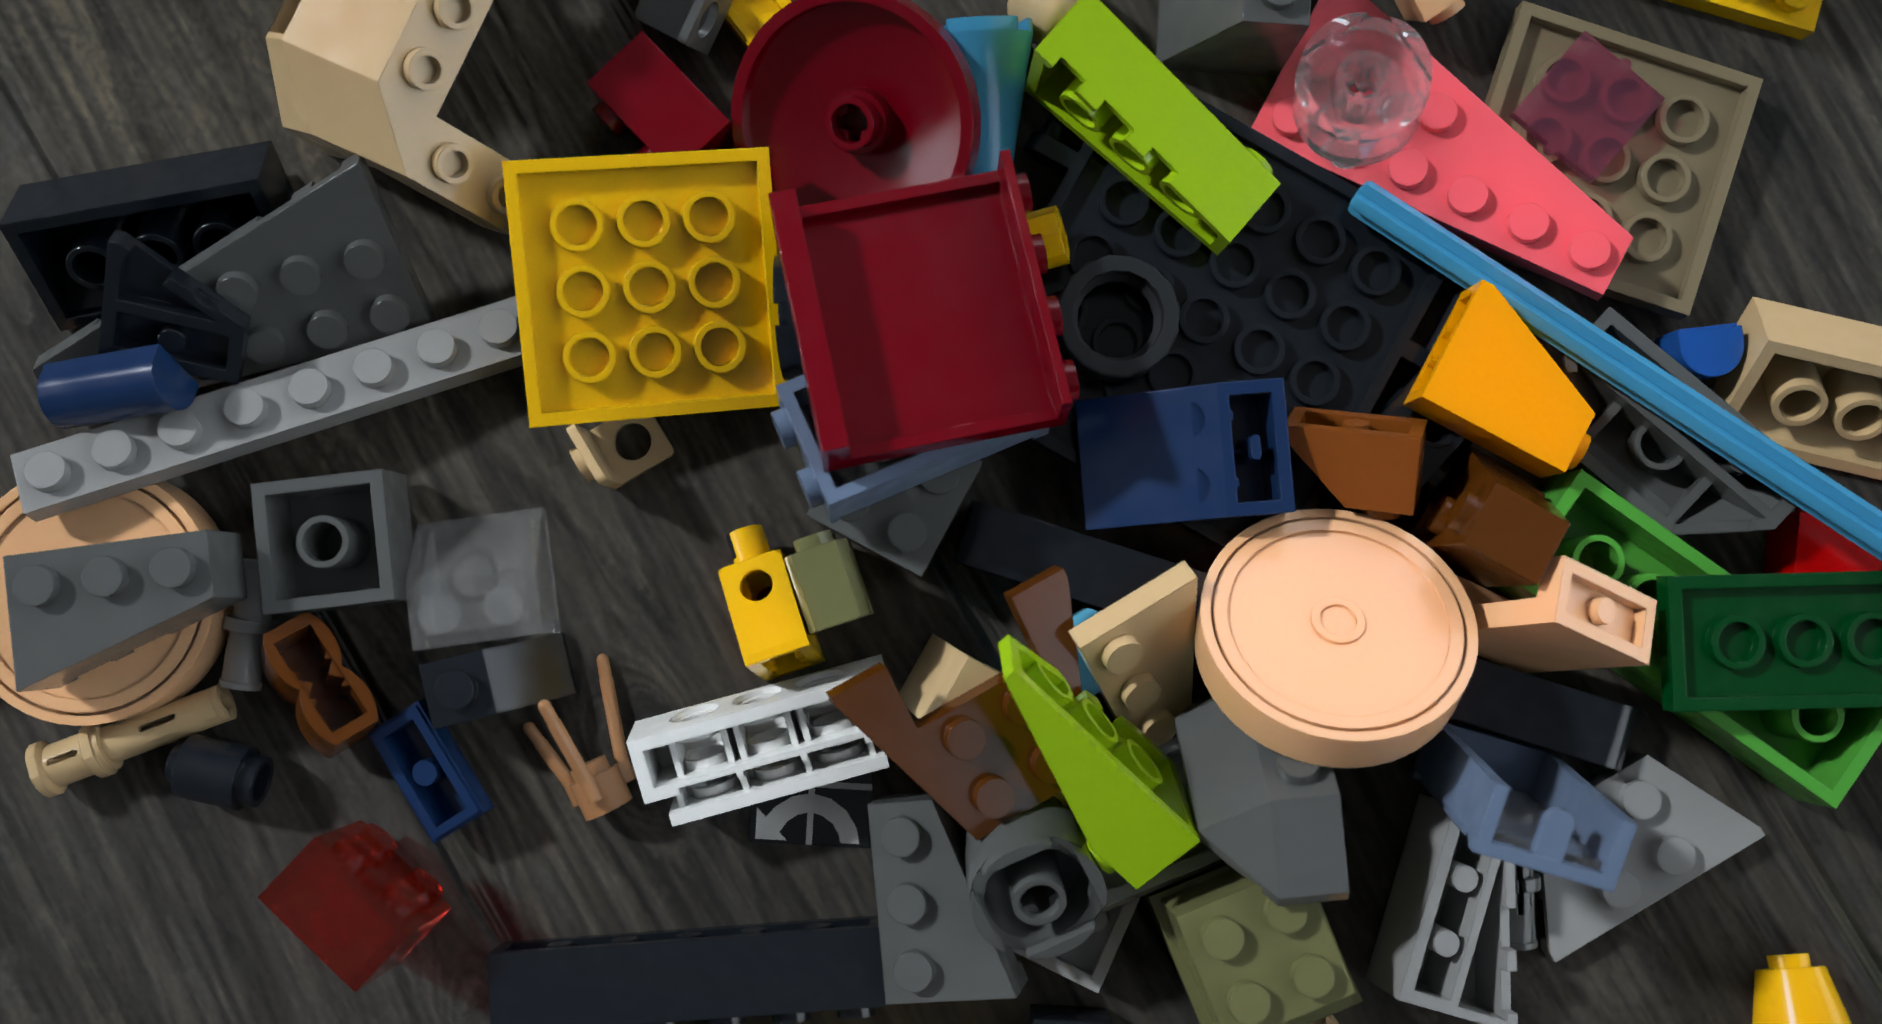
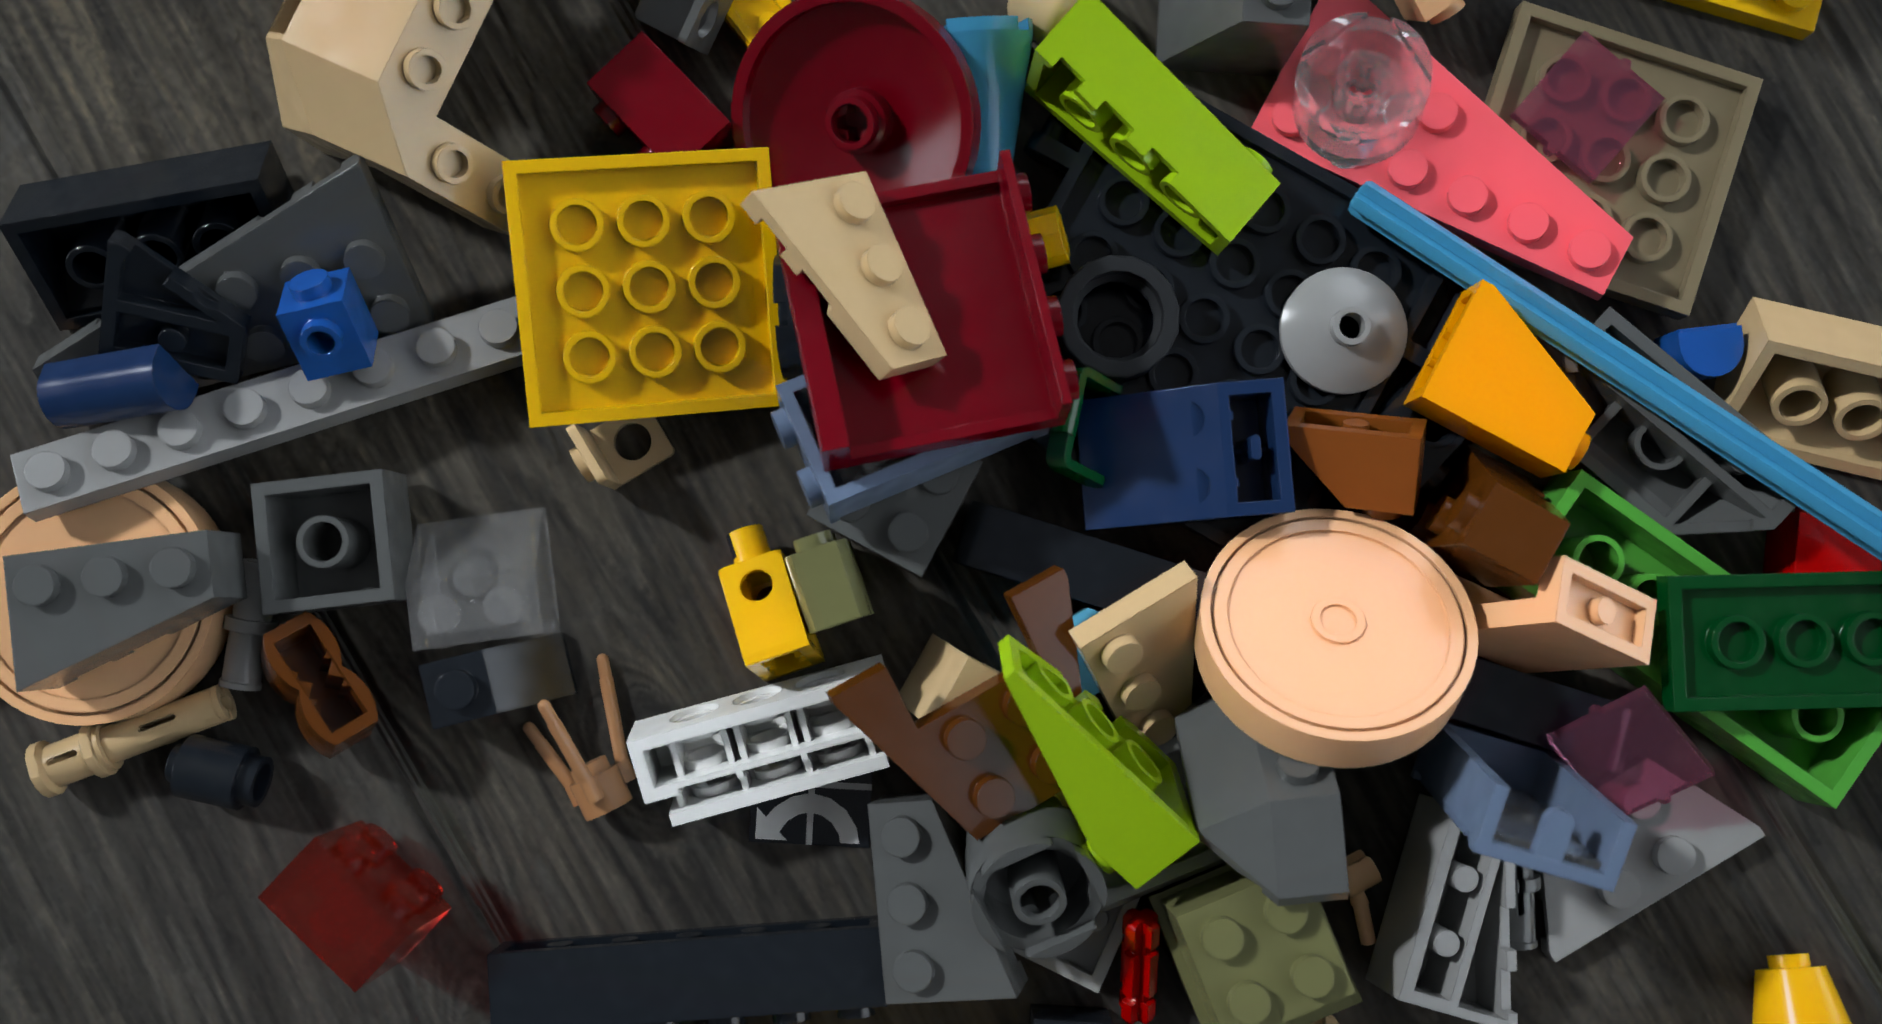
dark blue brick [368,698,495,844] -> none
none -> blue brick [276,267,379,381]
none -> tan wing [740,171,947,380]
none -> dark green piece [1046,367,1123,488]
none -> red axle [1119,908,1160,1024]
none -> light grey dish [1279,267,1408,395]
none -> light nougat hand [1346,849,1382,946]
none -> clear pink piece [1547,685,1715,816]

